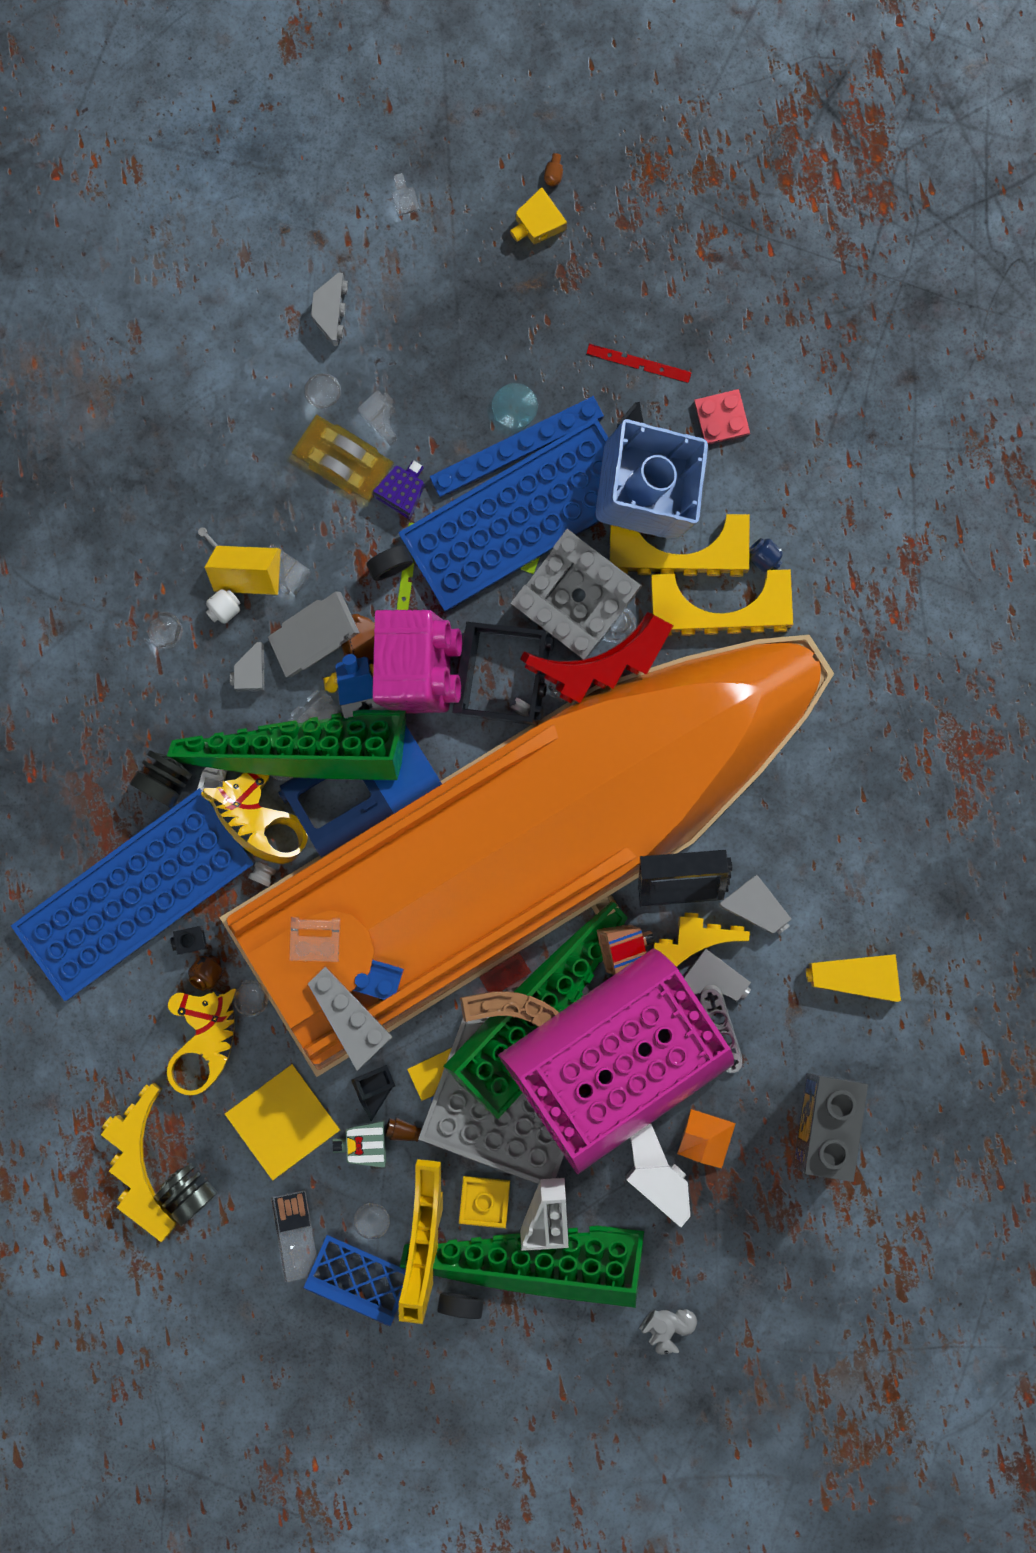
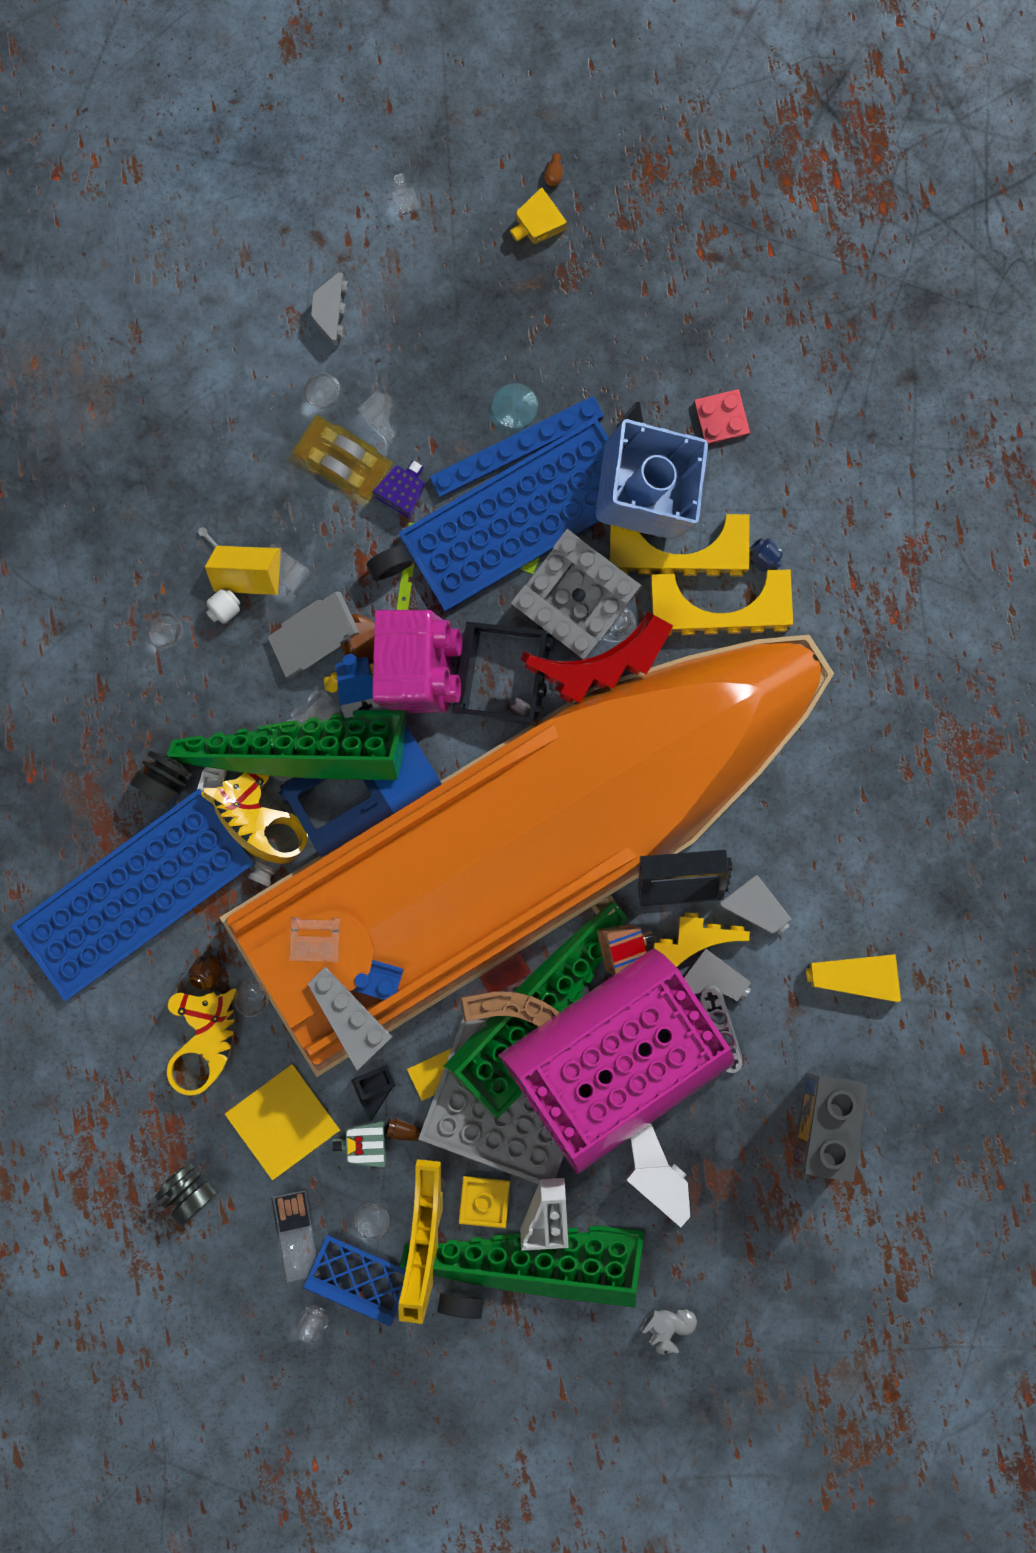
yellow arch [101,1083,177,1242] -> none
black brick [170,926,208,955] -> none
light grey slope [230,642,265,692] -> none
red piece [586,343,691,383] -> none
orange slope [677,1109,736,1168] -> none
none -> clear head [294,1305,329,1343]

